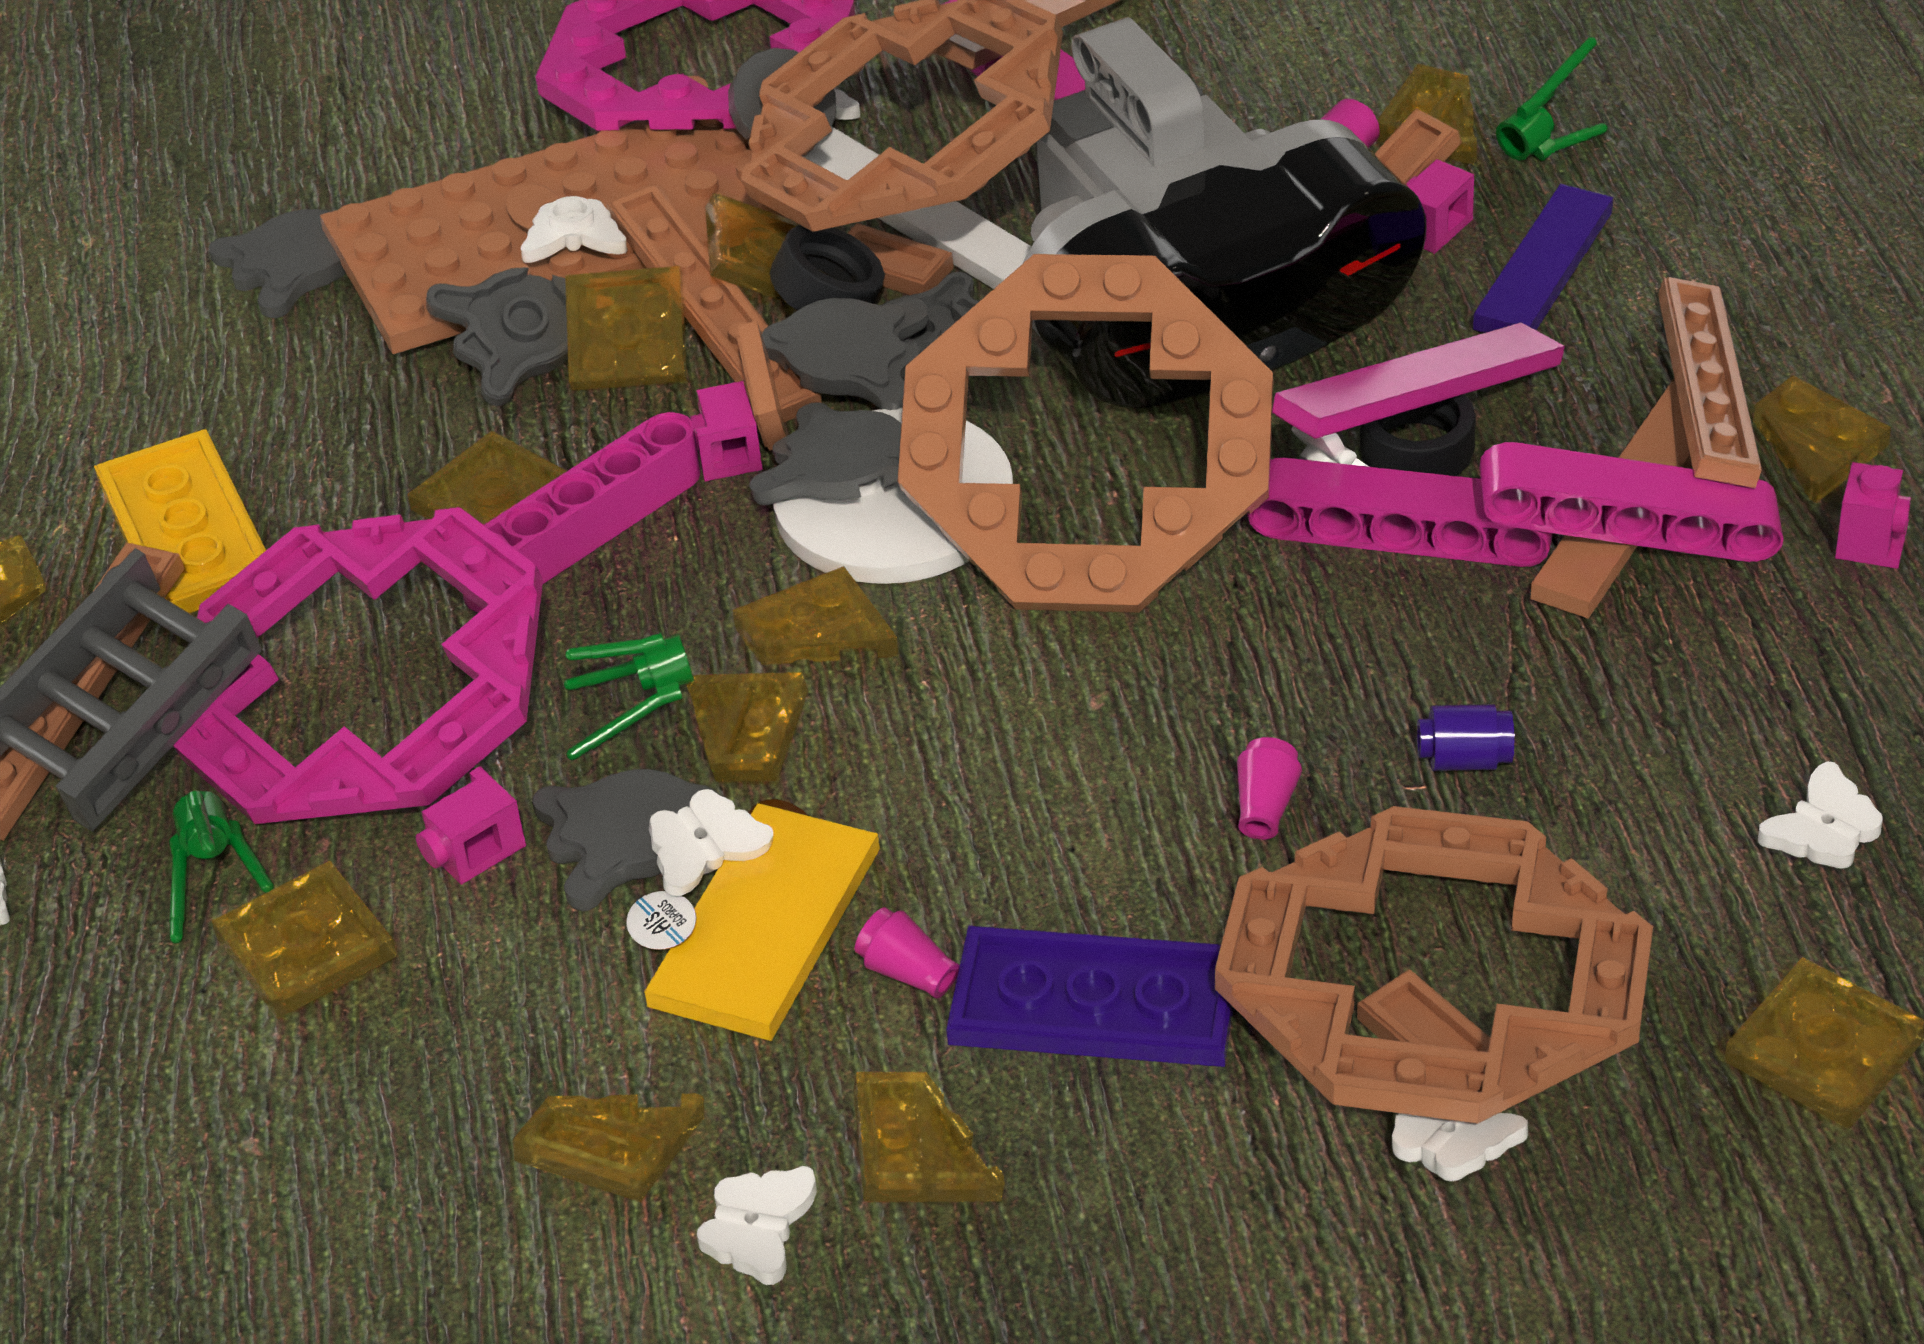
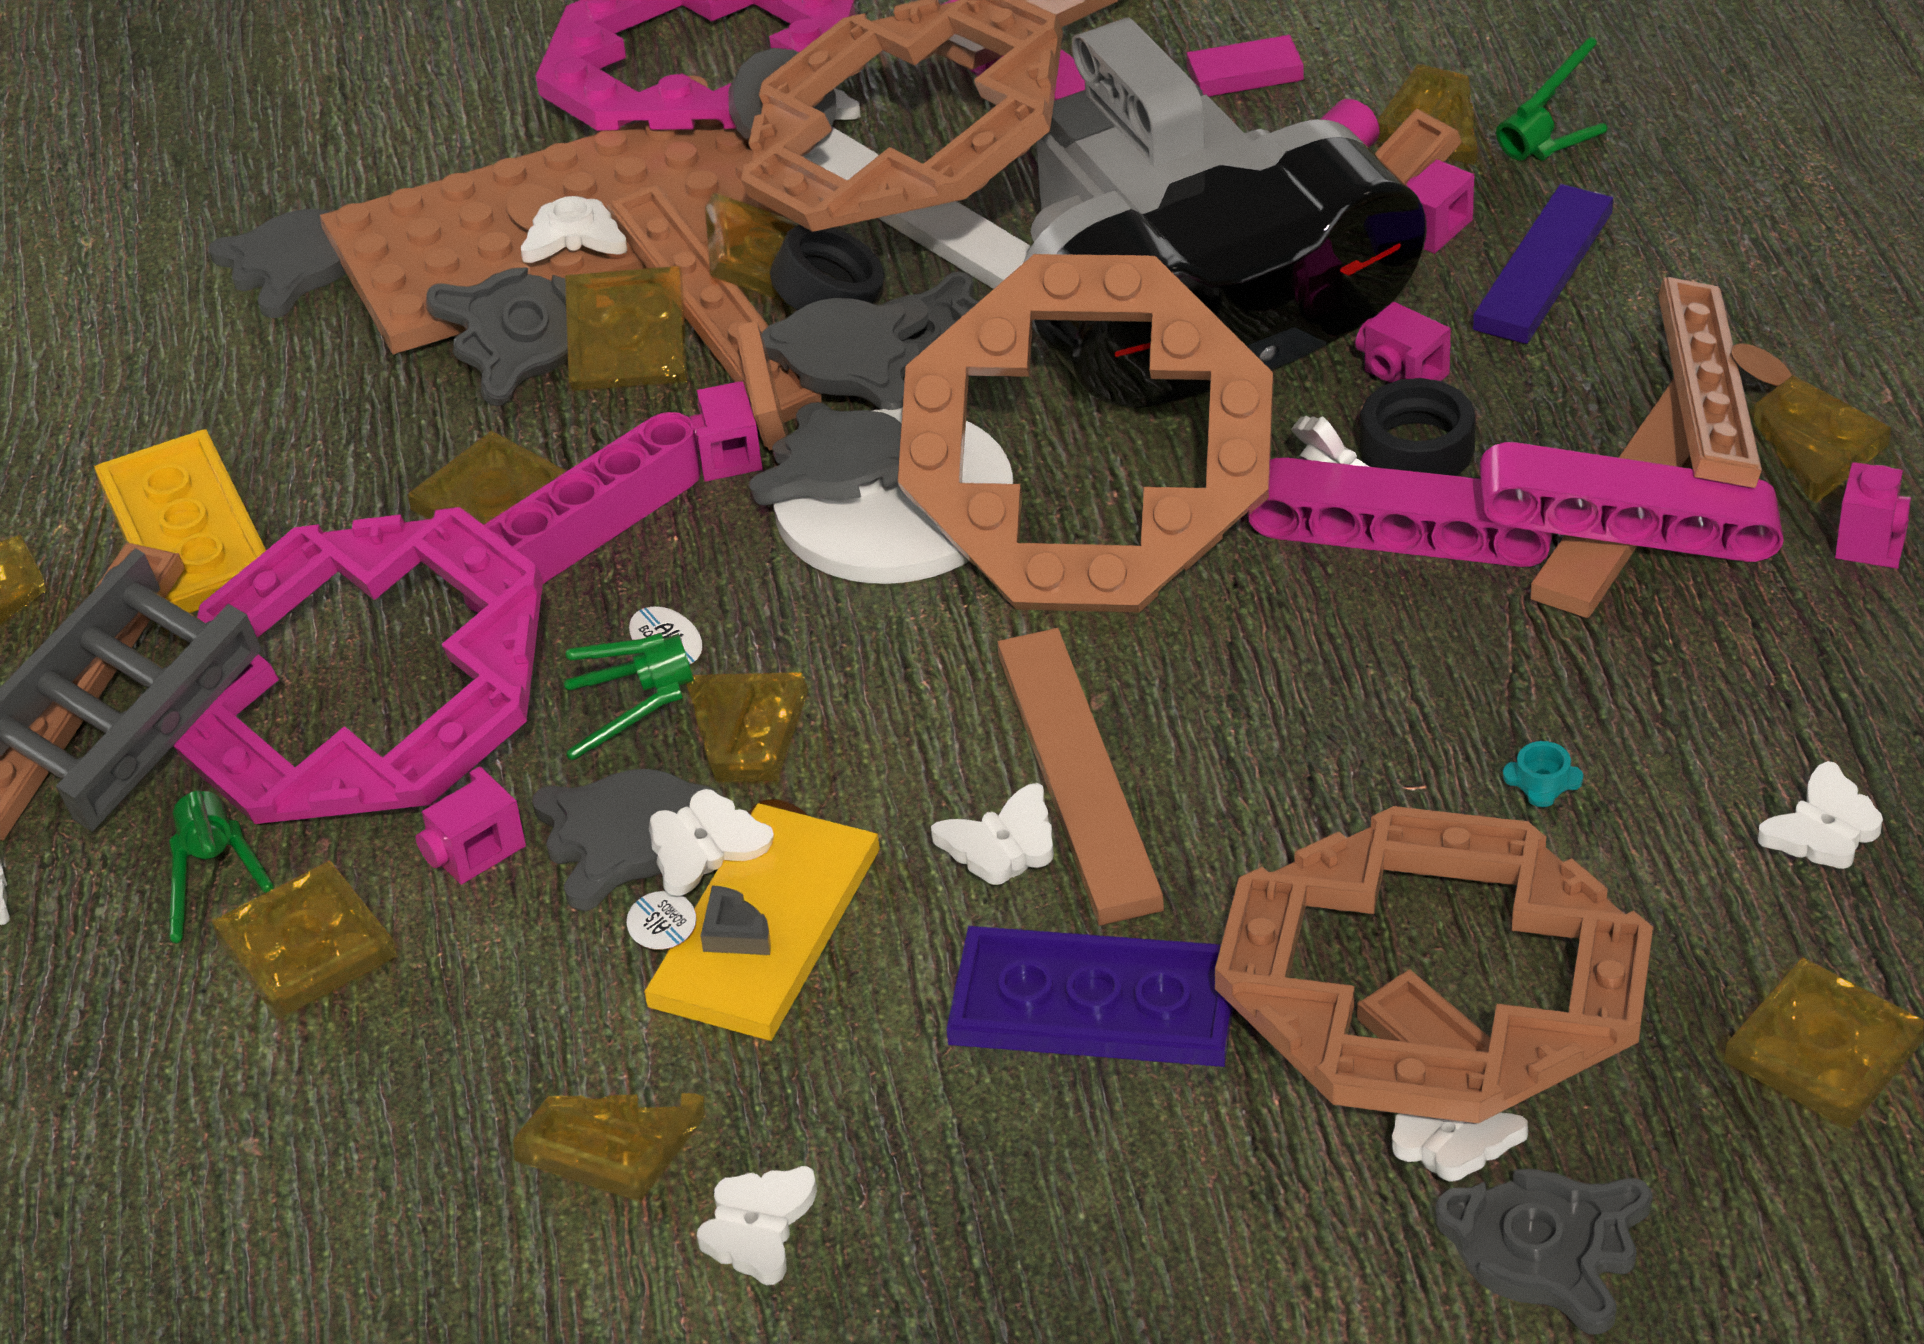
clear yellow wing [732,566,898,665] -> none
nougat tile [848,223,954,295] -> none
clear yellow wing [853,1072,1005,1202] -> none
dark pink cone [855,907,960,999] -> none
dark pink cone [1237,737,1302,840] -> none
dark pink tile [1272,322,1565,439] -> none
dark purple brick [1417,704,1514,771] -> none
none -> white sticker [629,607,702,665]
none -> dark grey tile [701,885,771,955]
none -> white animal [931,783,1054,885]
none -> nougat tile [997,628,1164,926]
none -> dark pink tile [1187,35,1304,97]
none -> dark pink brick [1355,301,1451,383]
none -> dark grey tile [1435,1169,1653,1335]
none -> teal plate [1503,741,1583,807]
none -> nougat sticker [1731,343,1792,386]

